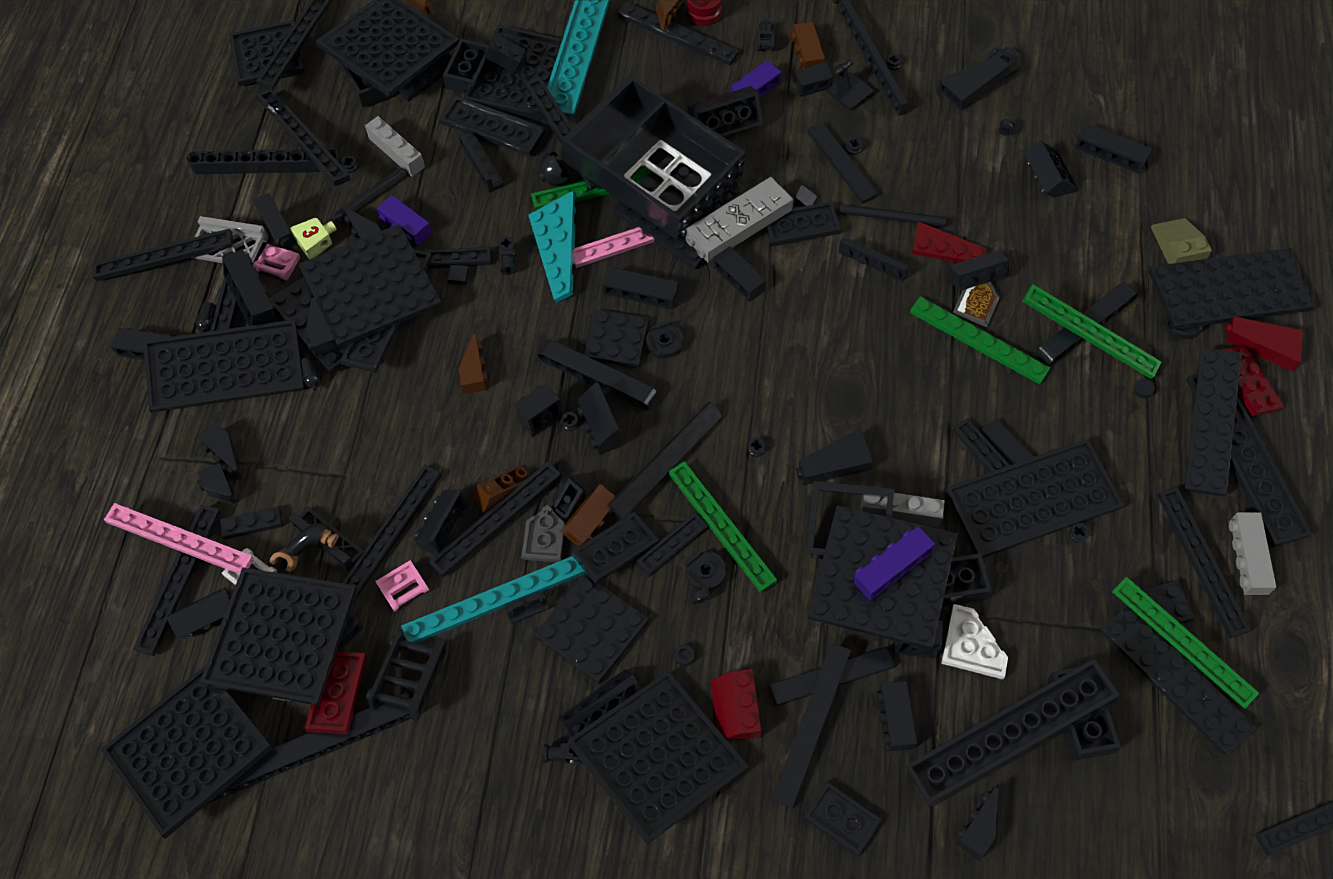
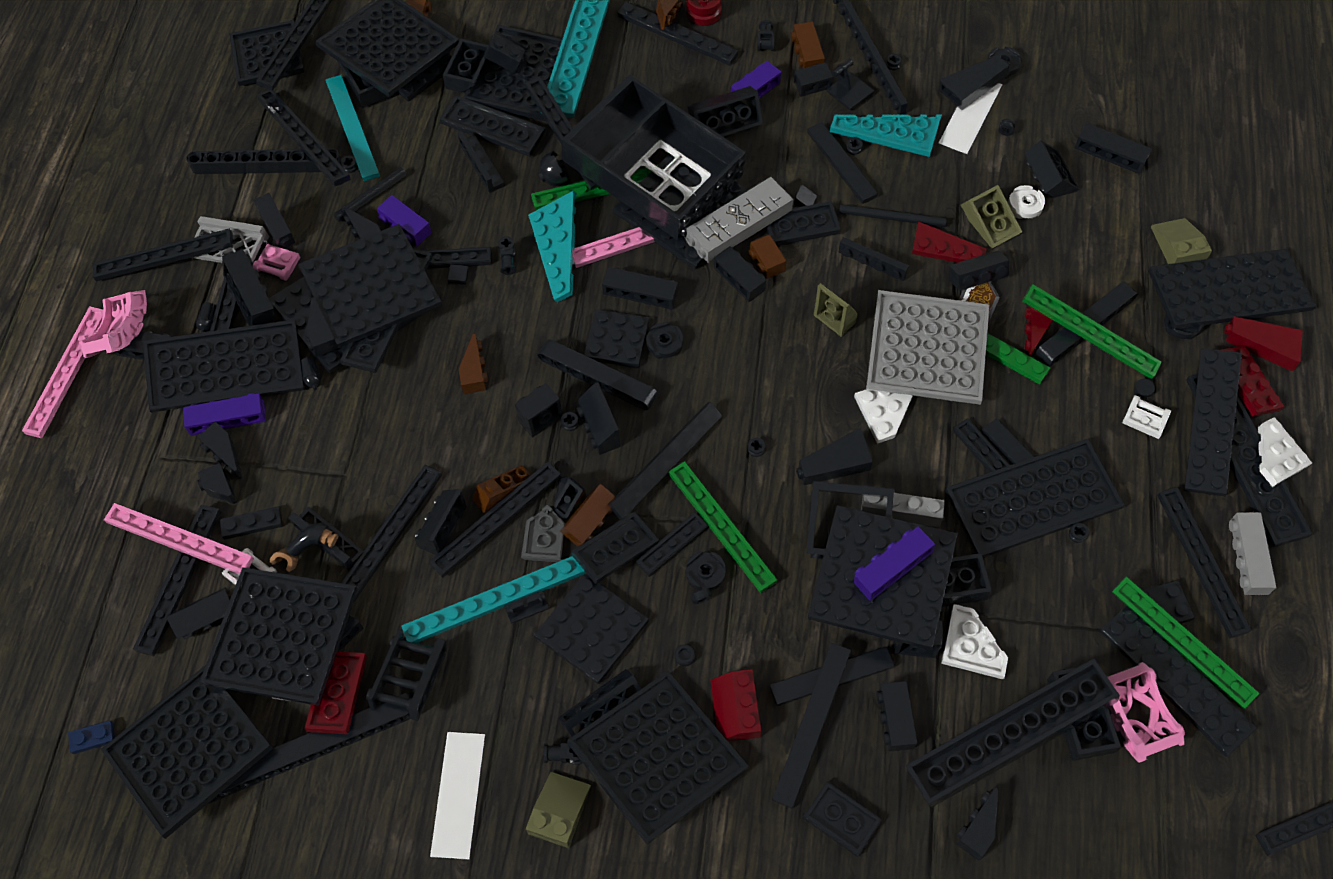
yellowish green torso [290,218,337,259] -> none
light grey brick [365,116,425,177] -> none
bright pink plate [376,560,429,612] -> none
none -> bright pink plate [22,306,103,438]
none -> dark blue plate [68,721,115,754]
none -> bright pink fence [80,290,147,358]
none -> dark purple brick [183,393,266,436]
none -> teal tile [325,75,380,181]
none -> white sticker [430,732,485,859]
none -> olive slope [526,772,591,848]
none -> reddish brown brick [749,234,786,279]
none -> olive slope [814,283,858,337]
none -> teal wing [830,115,942,157]
none -> white plate [854,389,913,444]
none -> light grey plate [866,290,989,405]
none -> white sticker [939,83,1002,154]
none -> olive slope [961,185,1022,248]
none -> white plate [1008,185,1045,219]
none -> dark red slope [1025,306,1053,357]
none -> bright pink fence [1107,662,1185,763]
none -> white plate [1122,395,1171,439]
none -> white plate [1258,417,1312,487]

